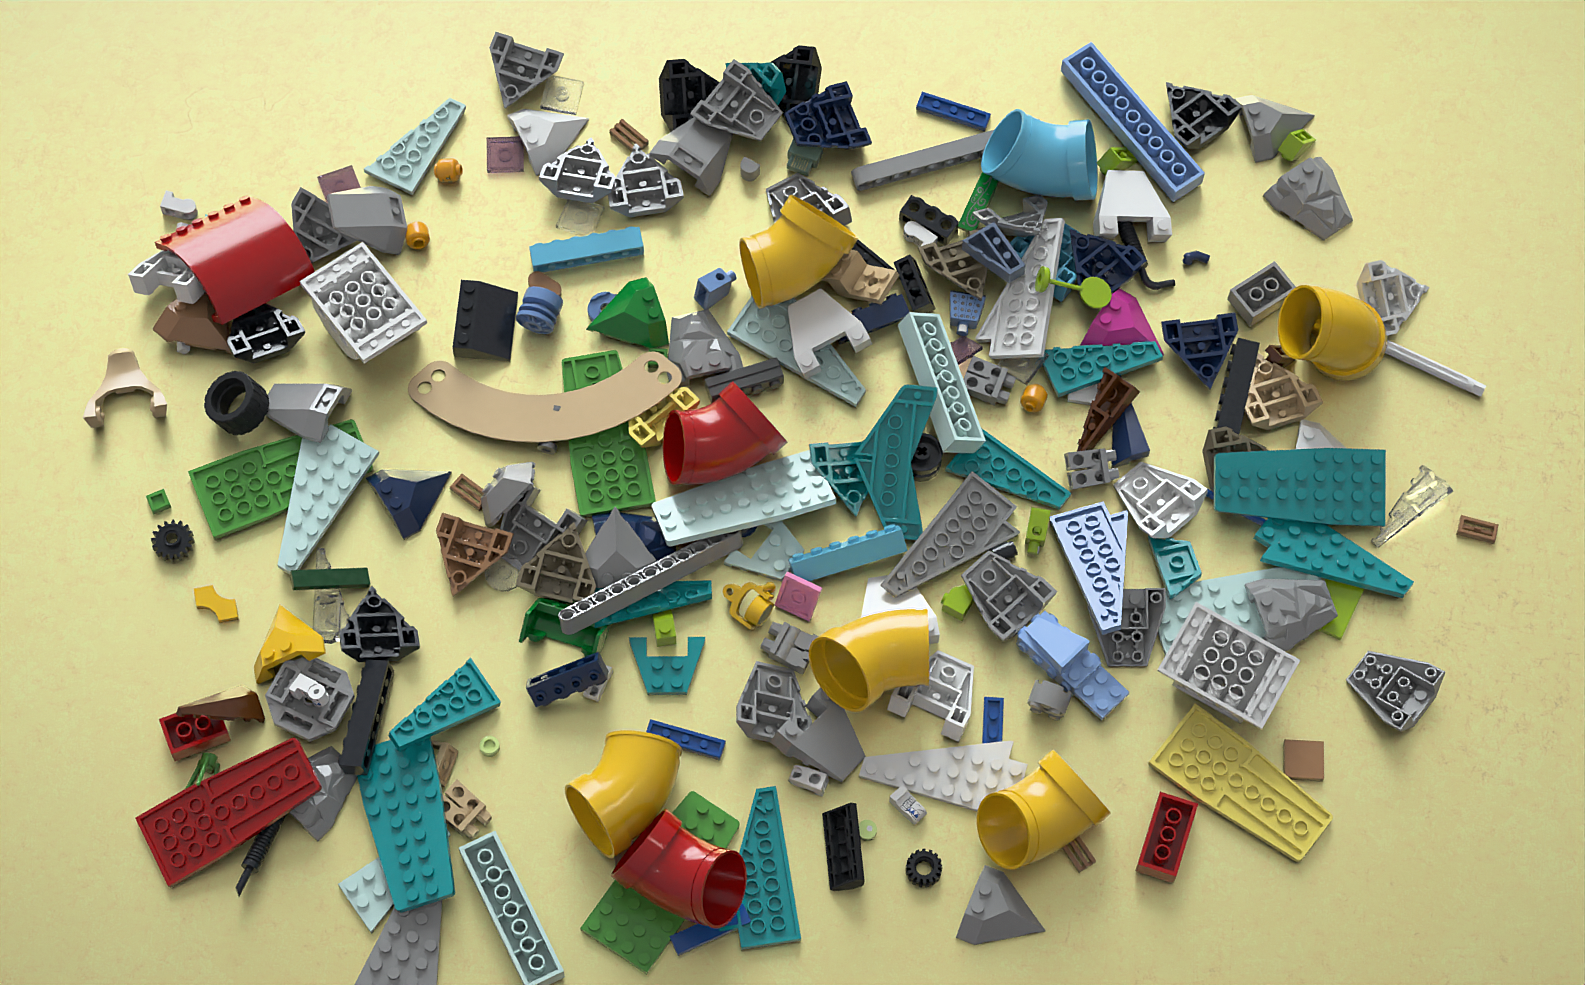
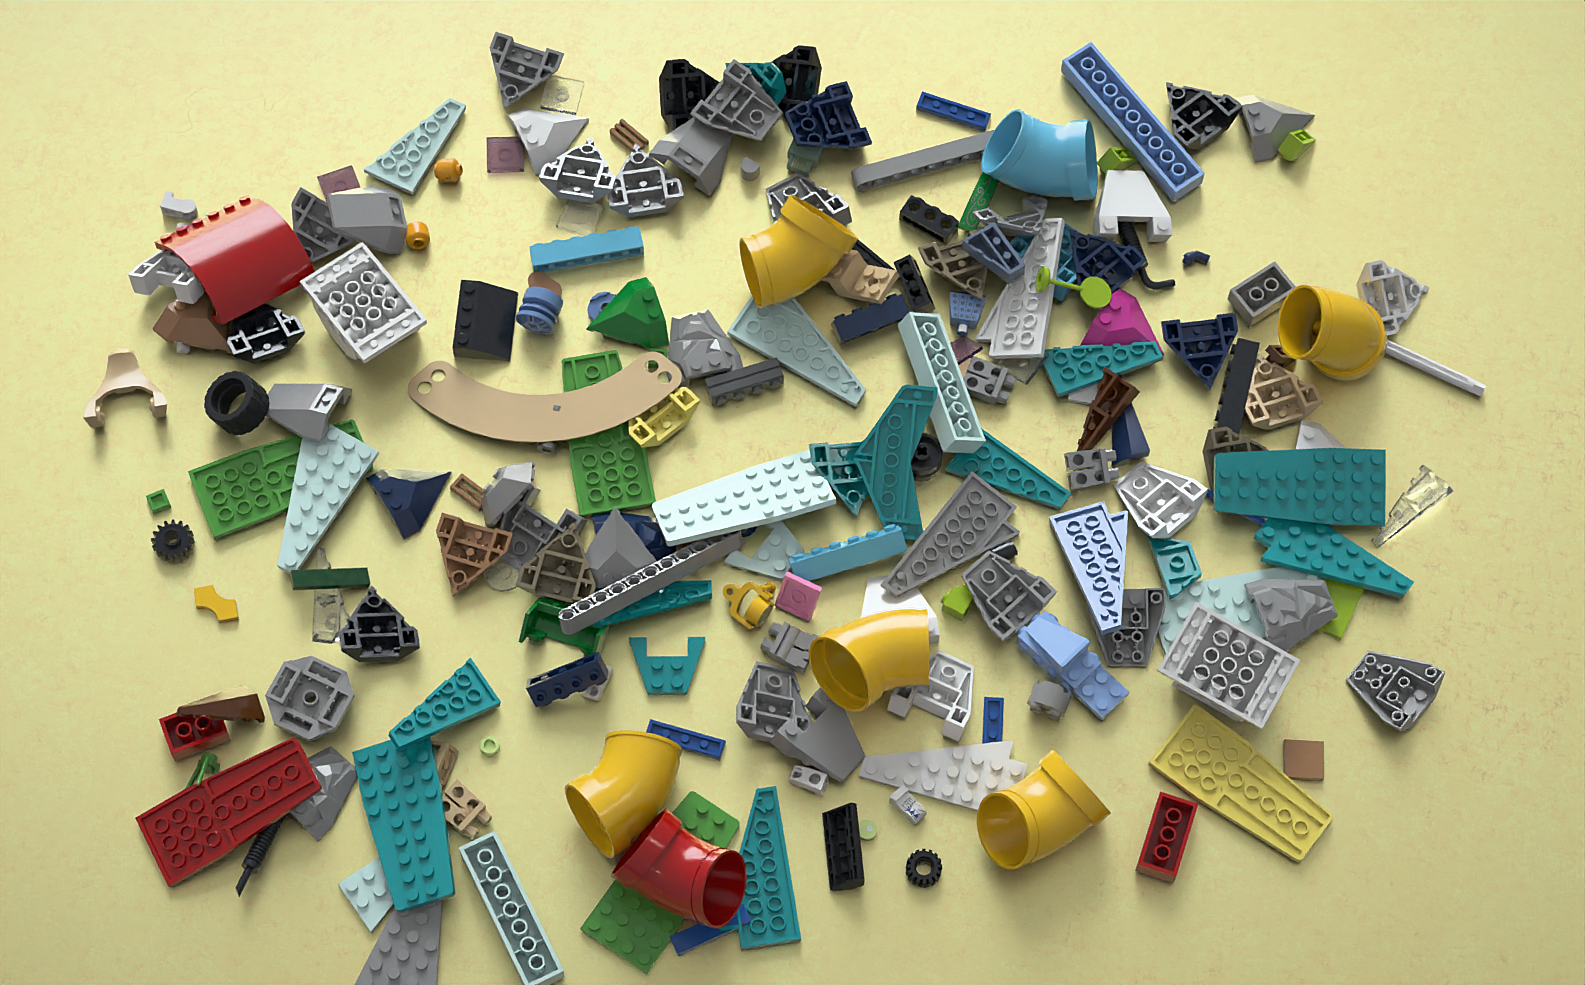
yellow wedge [254,604,326,684] -> none
white leg [288,673,329,707] -> none
black brick [338,660,394,775] -> none
lime slope [652,609,676,647] -> none
red cylinder [663,381,788,485] -> none
medium blue torso [694,268,737,310] -> none
white wedge [788,289,872,380] -> none
white leg [903,221,938,247] -> none
light grey wedge [956,865,1046,945] -> none
light orange head [1020,384,1048,412] -> none
lime torso [1025,507,1051,555] -> none
medium nougat tile [1062,836,1096,873] -> none
light grey wedge [1263,157,1353,240] -> none
medium nougat tile [1456,515,1499,544] -> none

